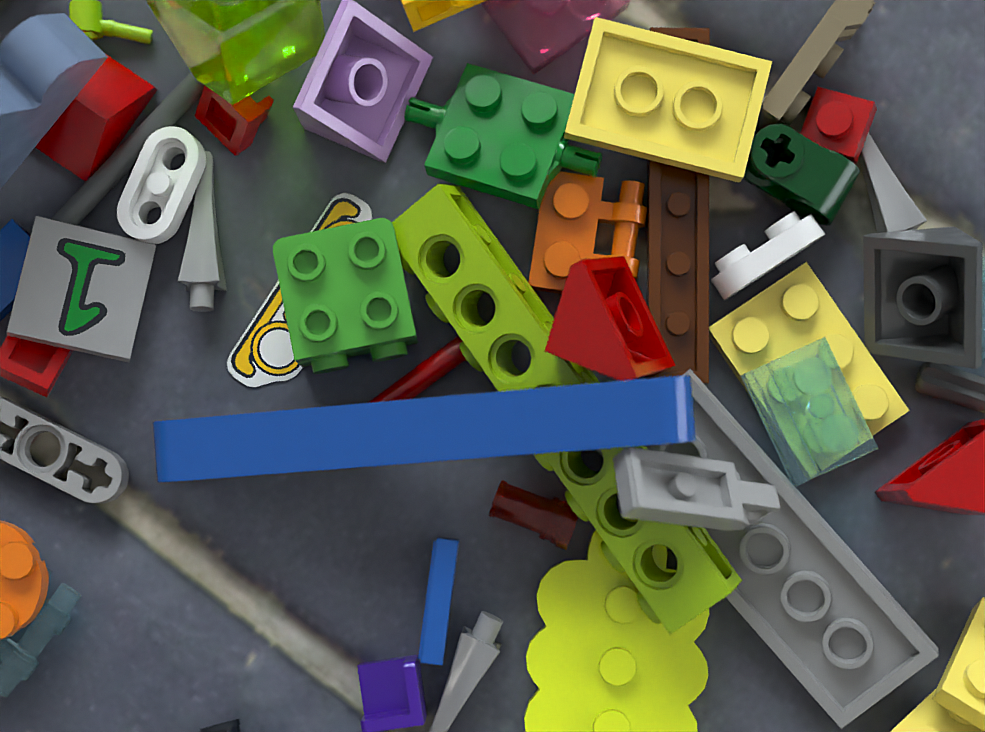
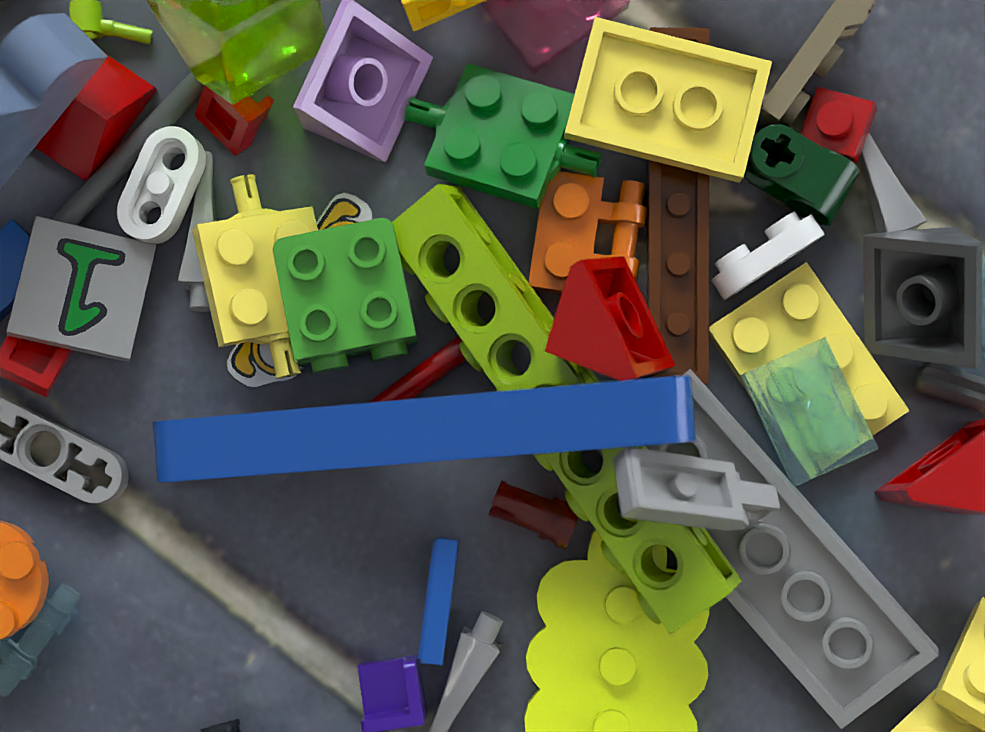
none -> light yellow plate [192,174,318,379]

